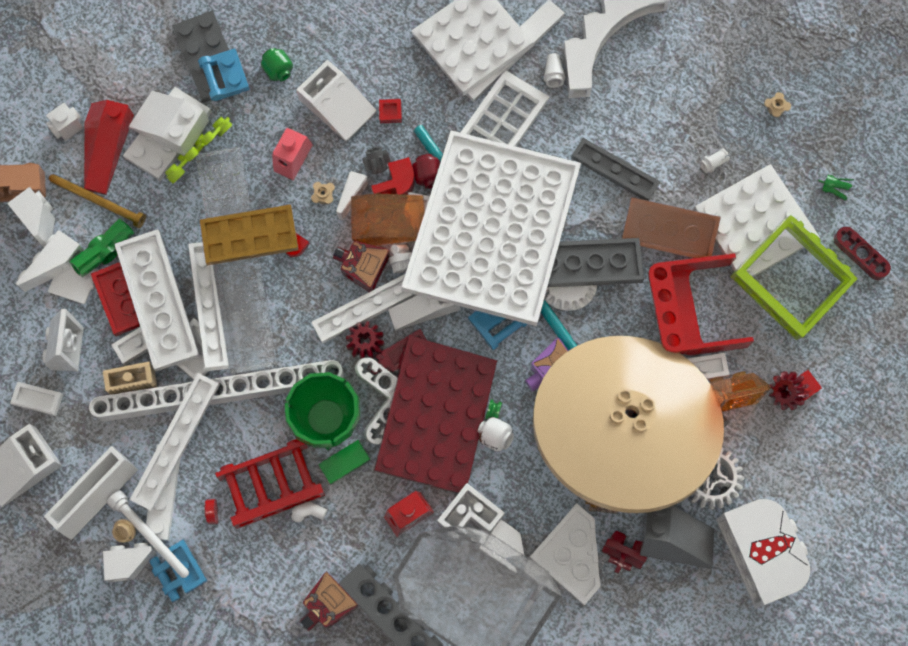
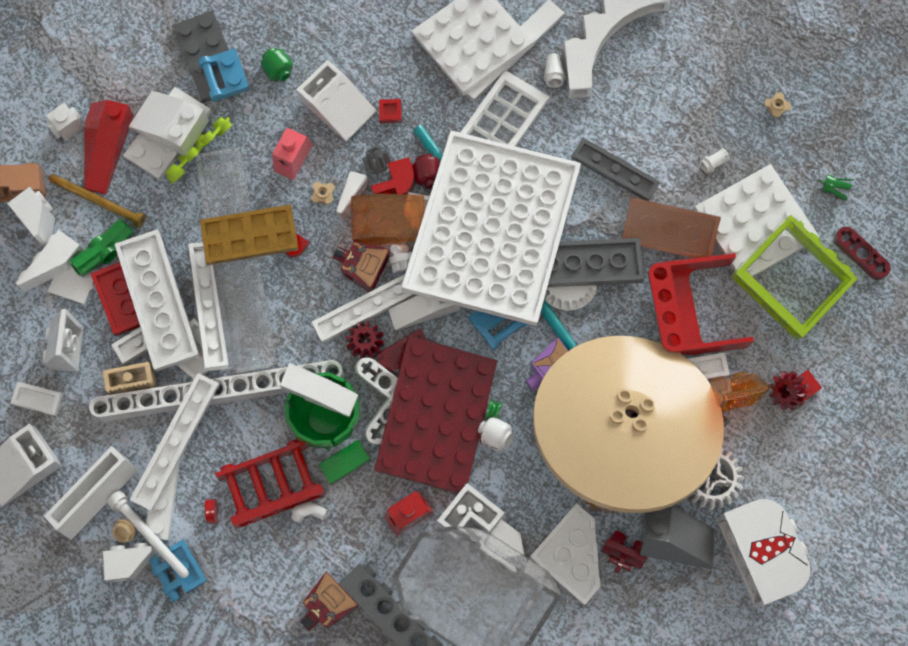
none -> white slope [280,363,359,417]

